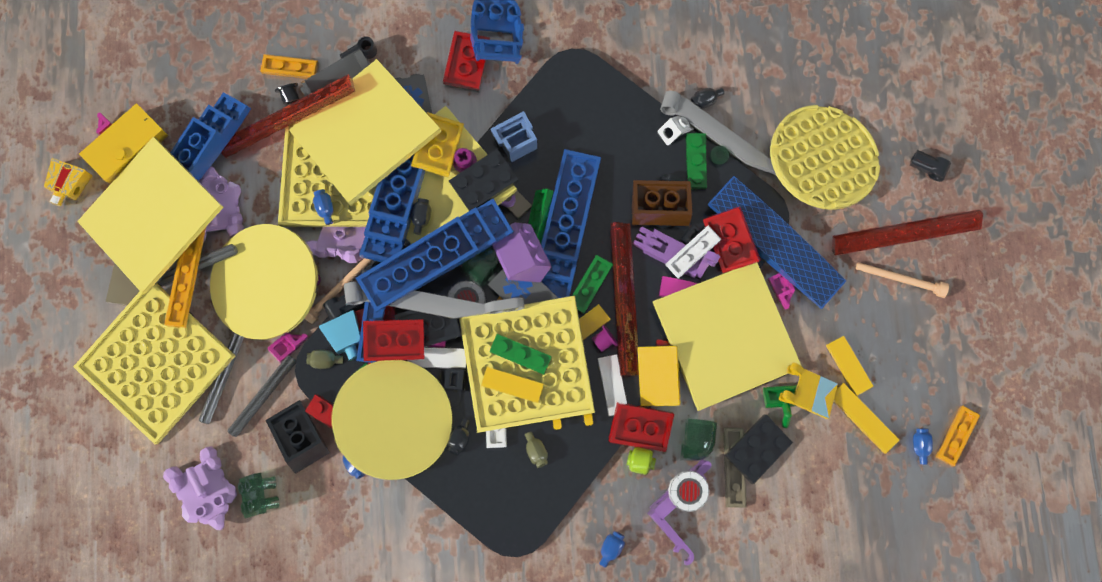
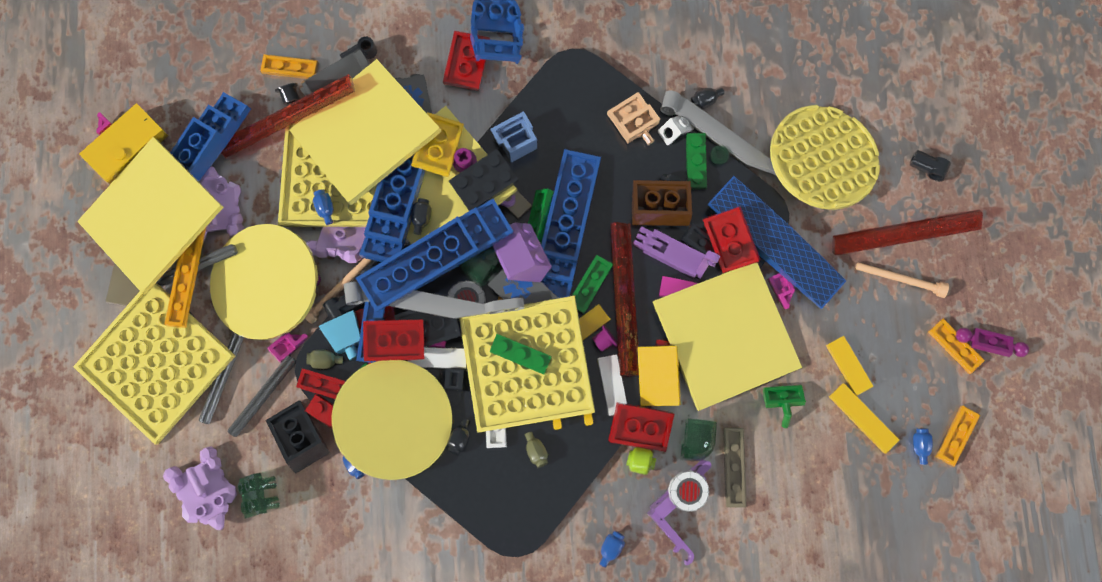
yellow torso [44,158,93,207] -> none
yellow tile [481,367,544,403] -> none
white tile [665,225,722,278] -> none
black plate [725,414,793,484] -> none
yellow flag [779,362,838,419] -> none
none -> red plate [296,368,346,399]
none -> light nougat plate [607,92,660,145]
none -> light orange tile [928,318,985,374]
none -> magenta plate [956,328,1029,357]

